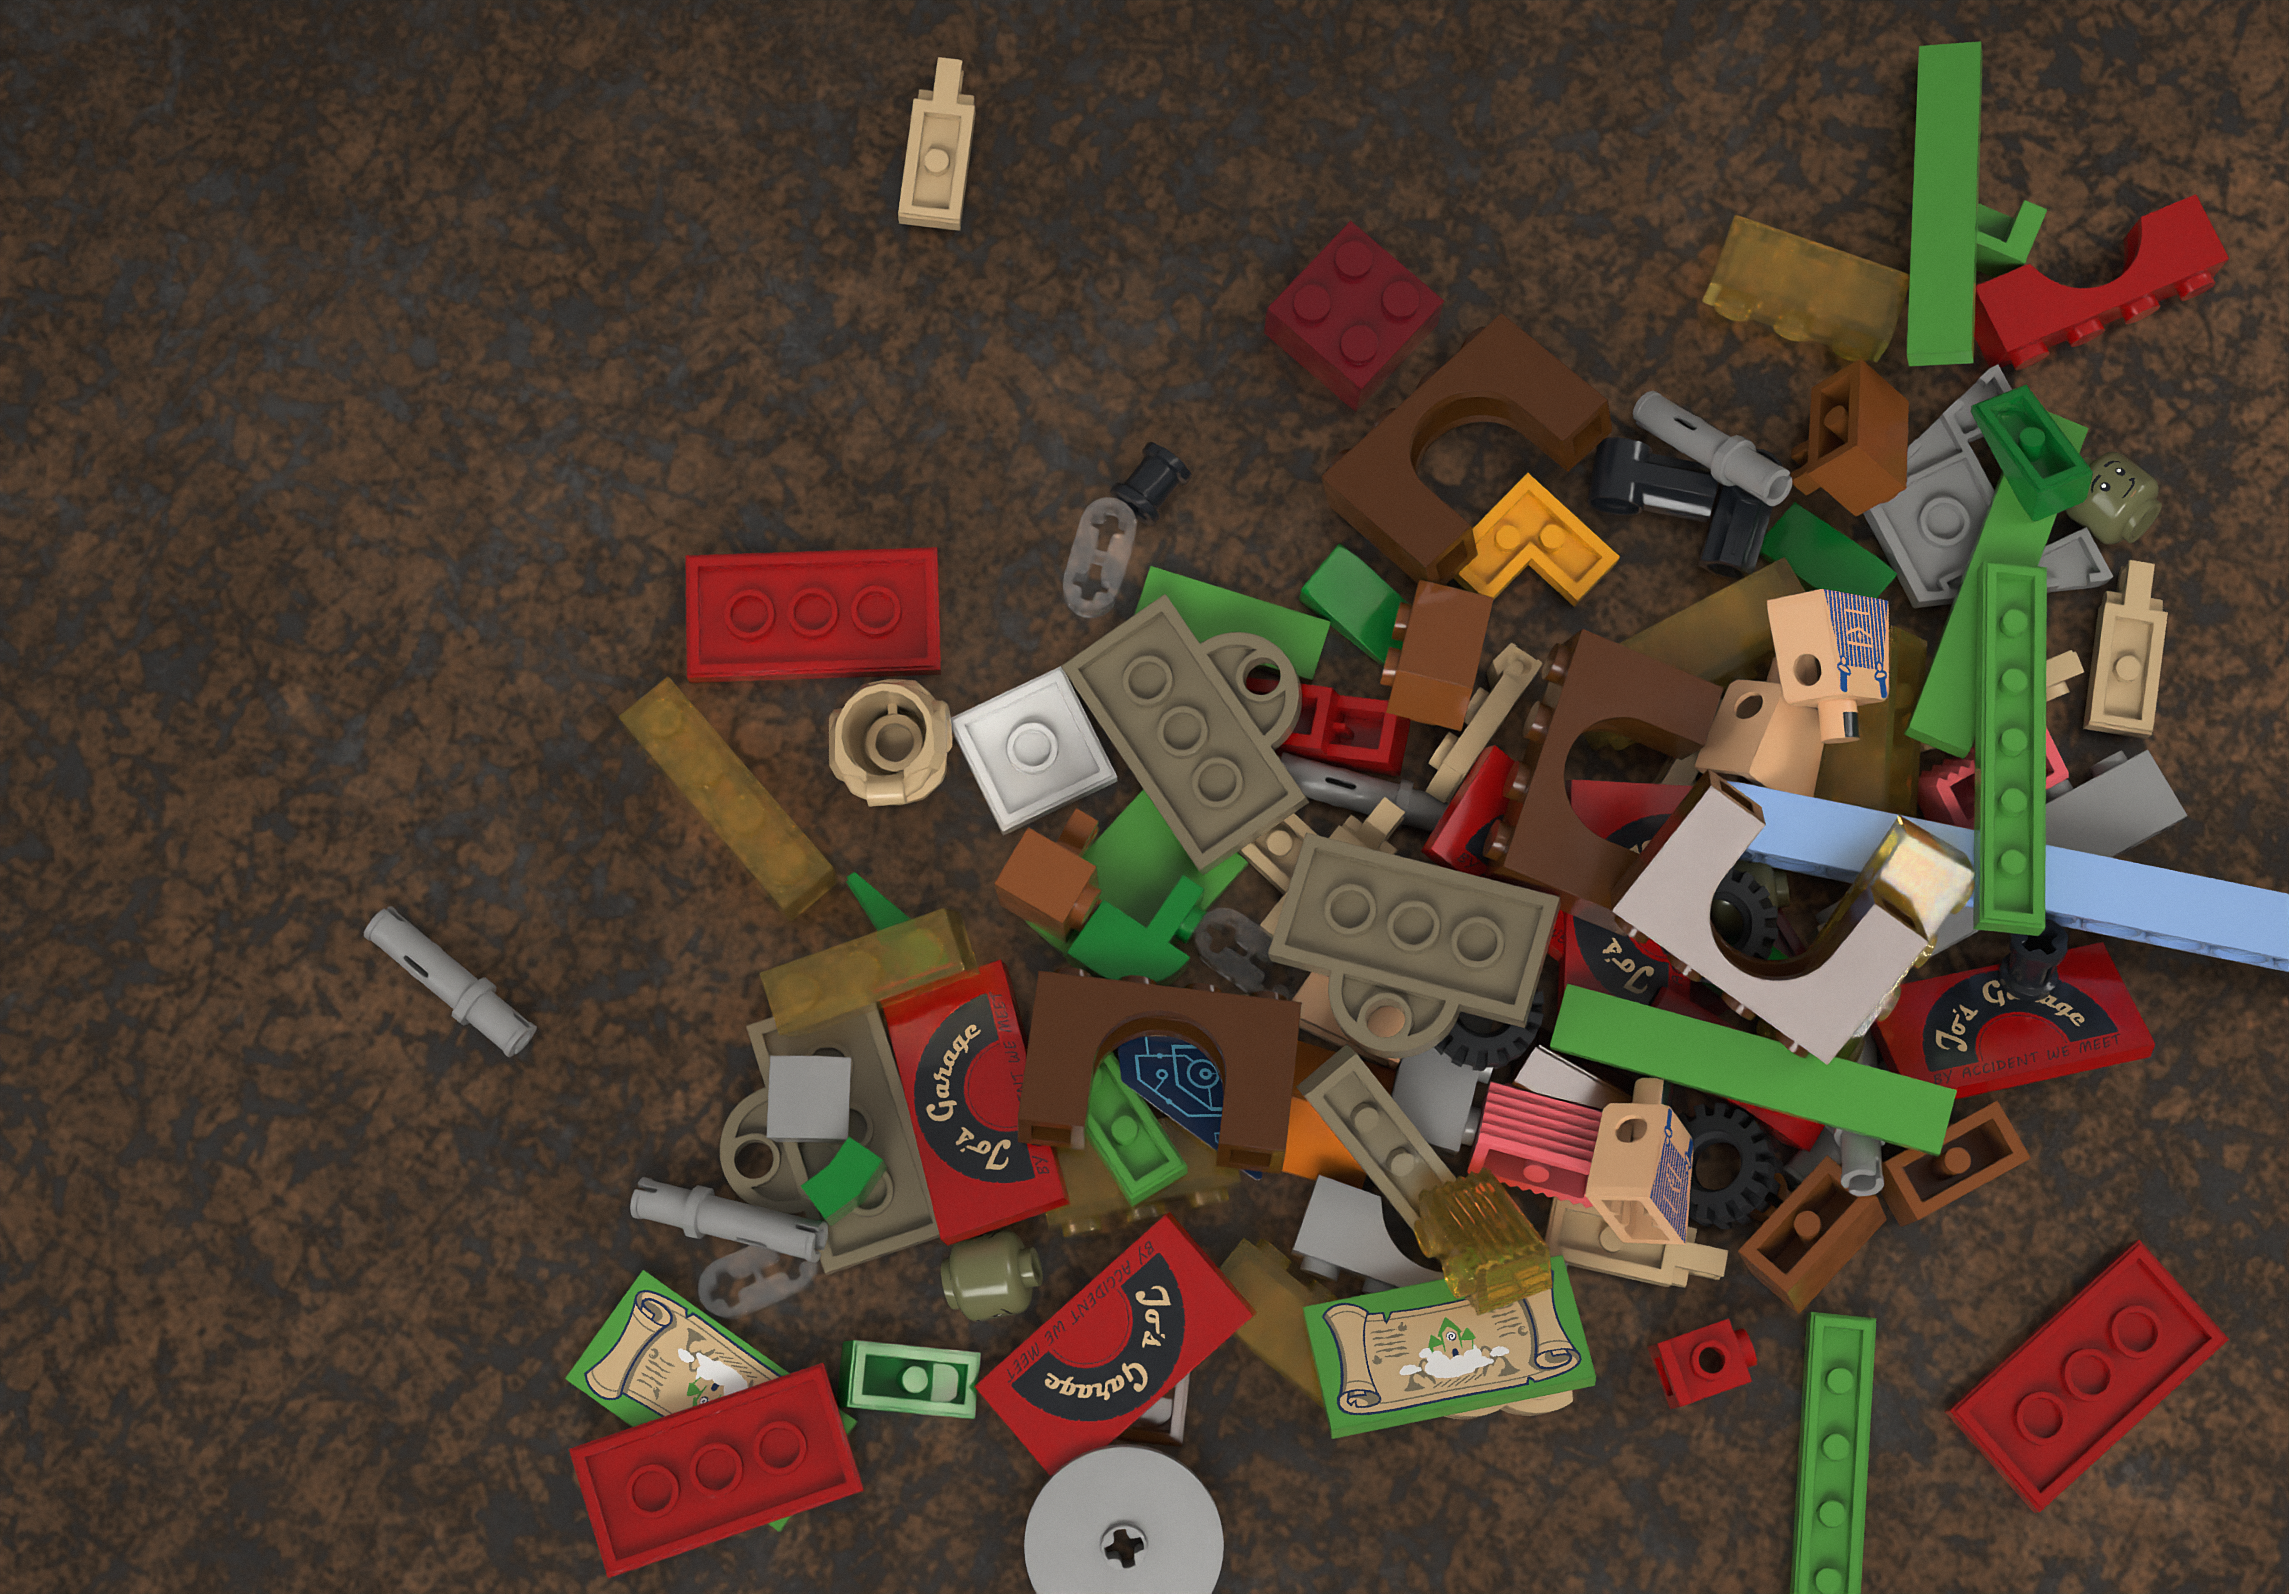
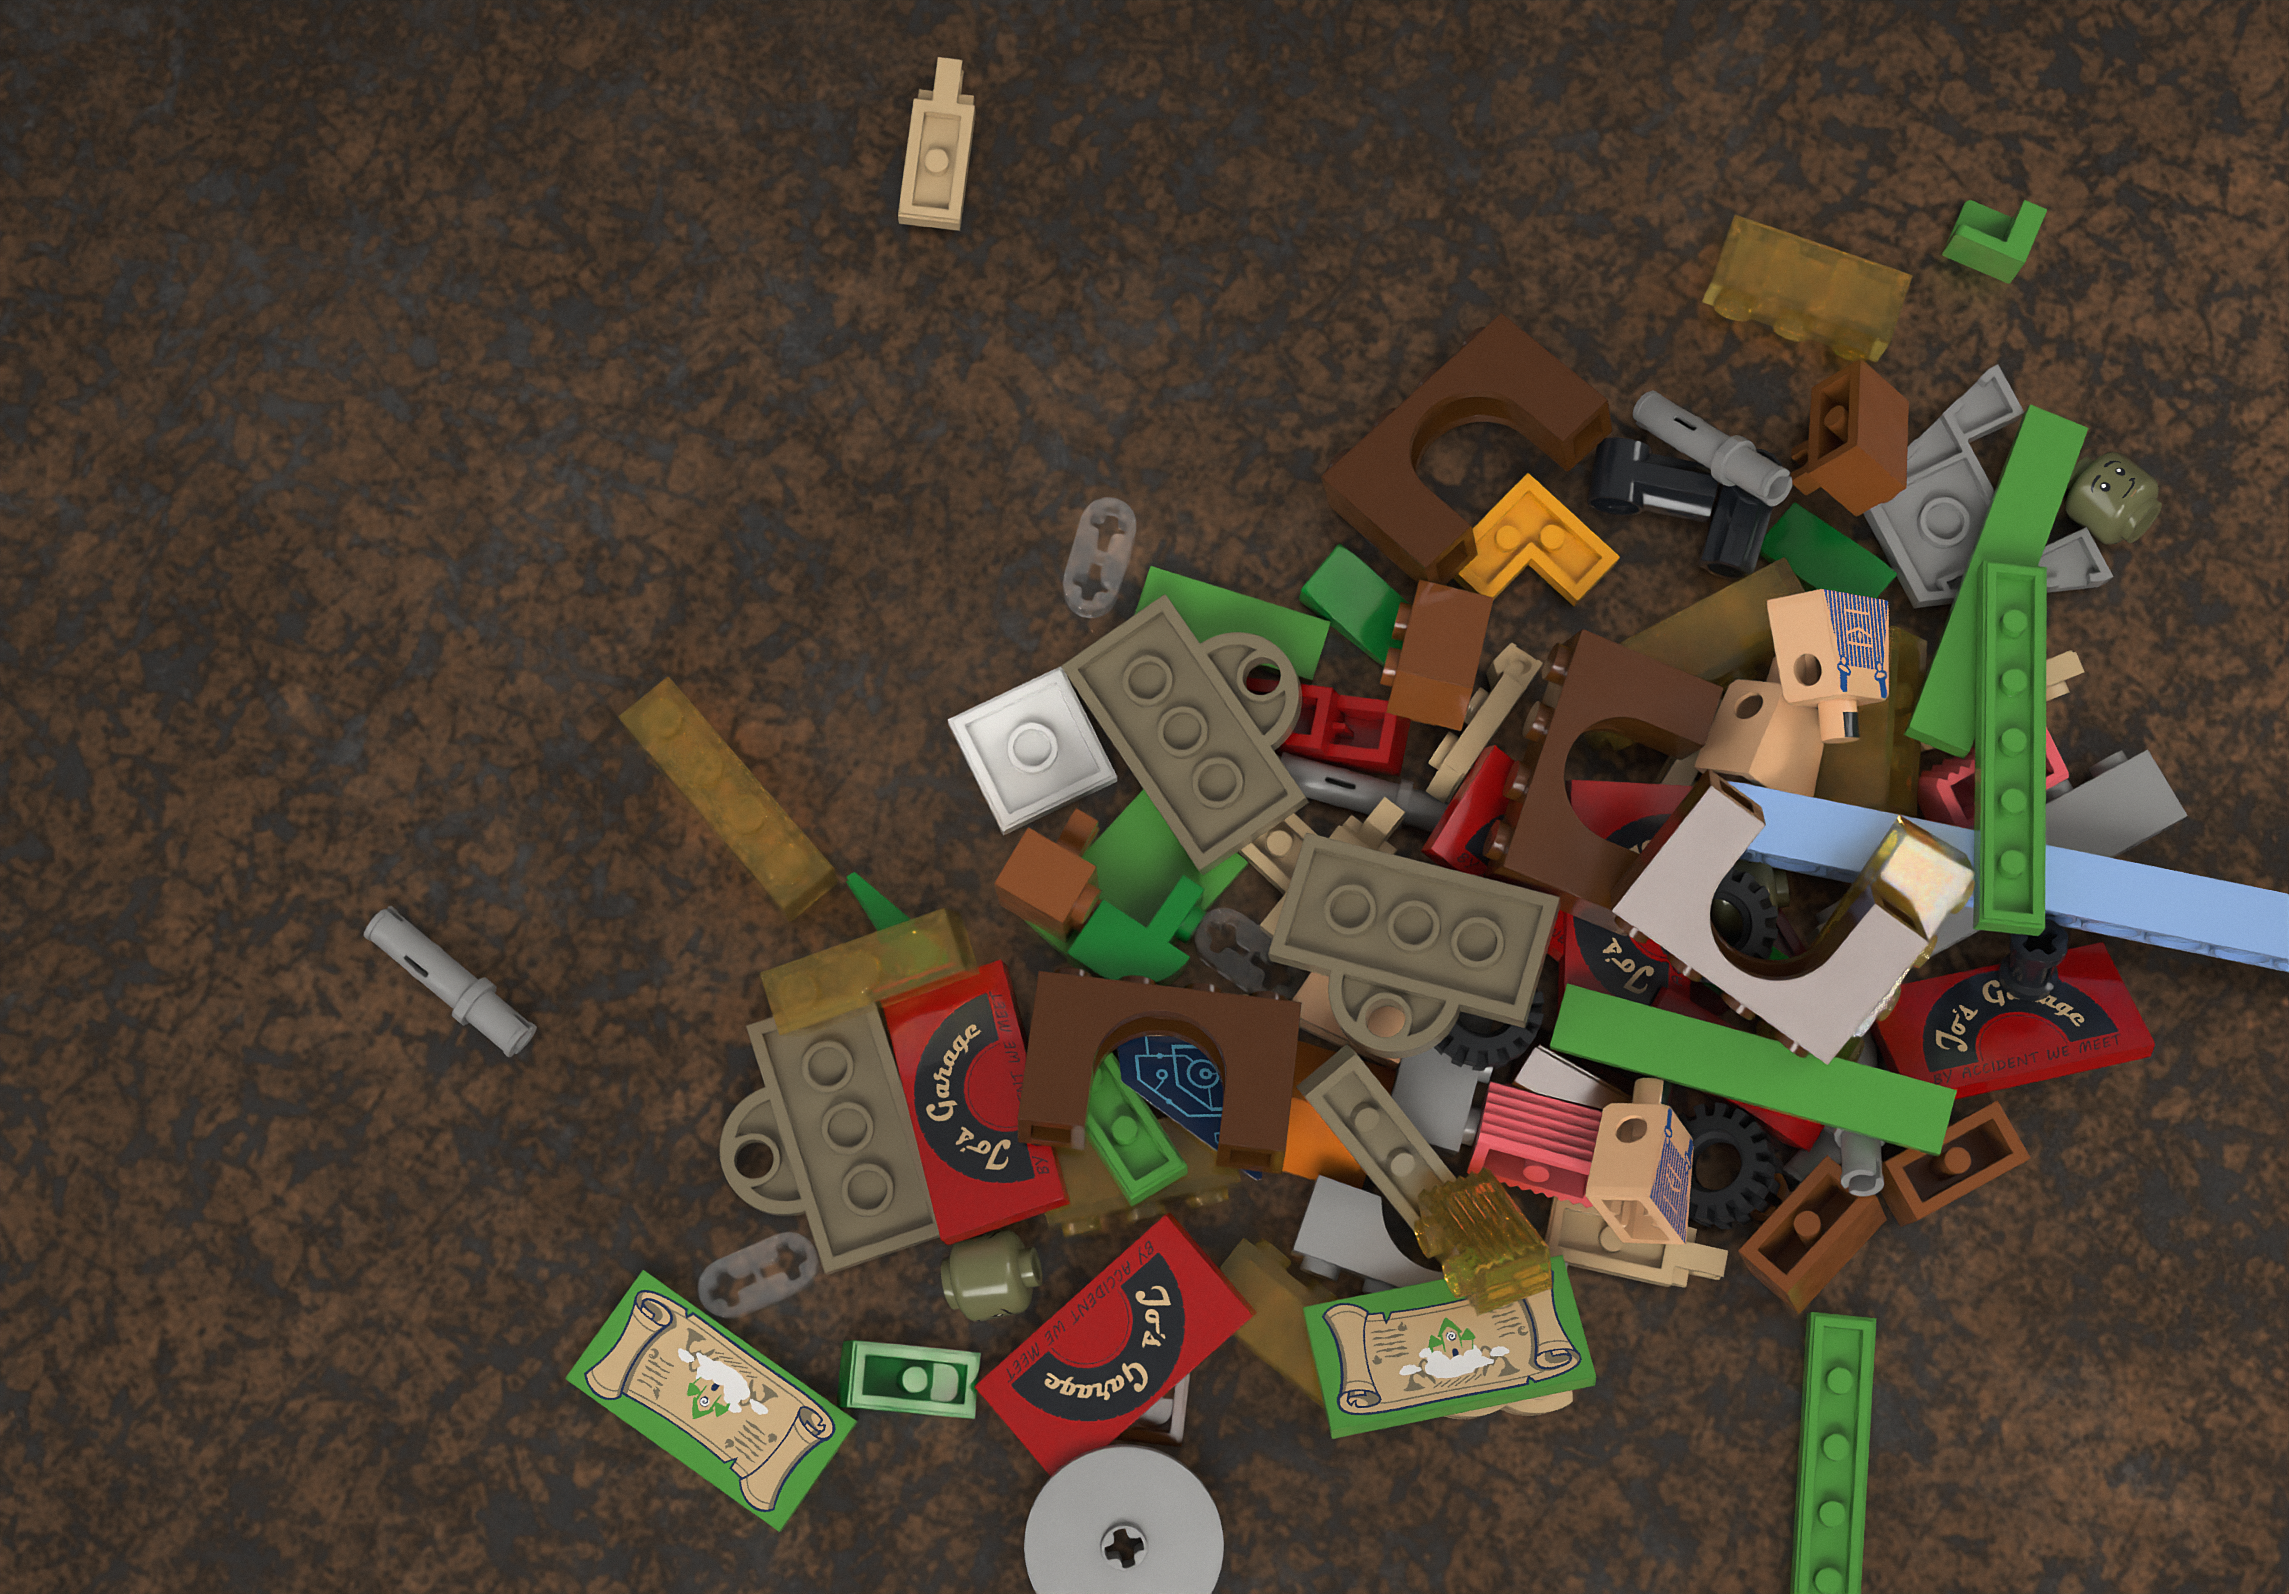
red tile [569,1363,865,1578] -> none
light grey pin [630,1177,828,1263] -> none
red tile [685,547,941,683] -> none
light grey piece [766,1056,851,1144] -> none
green piece [801,1137,887,1226] -> none
tan helmet [829,679,952,807] -> none
black bush [1110,442,1192,526] -> none
dark red brick [1264,220,1444,412] -> none
red brick [1647,1318,1757,1409] -> none
bright green tile [1907,41,1983,366] -> none
red tile [1944,1240,2229,1513] -> none
green slope [1970,384,2093,522] -> none
red arch [1974,194,2229,371] -> none
tan hinge [2083,560,2168,739] -> none

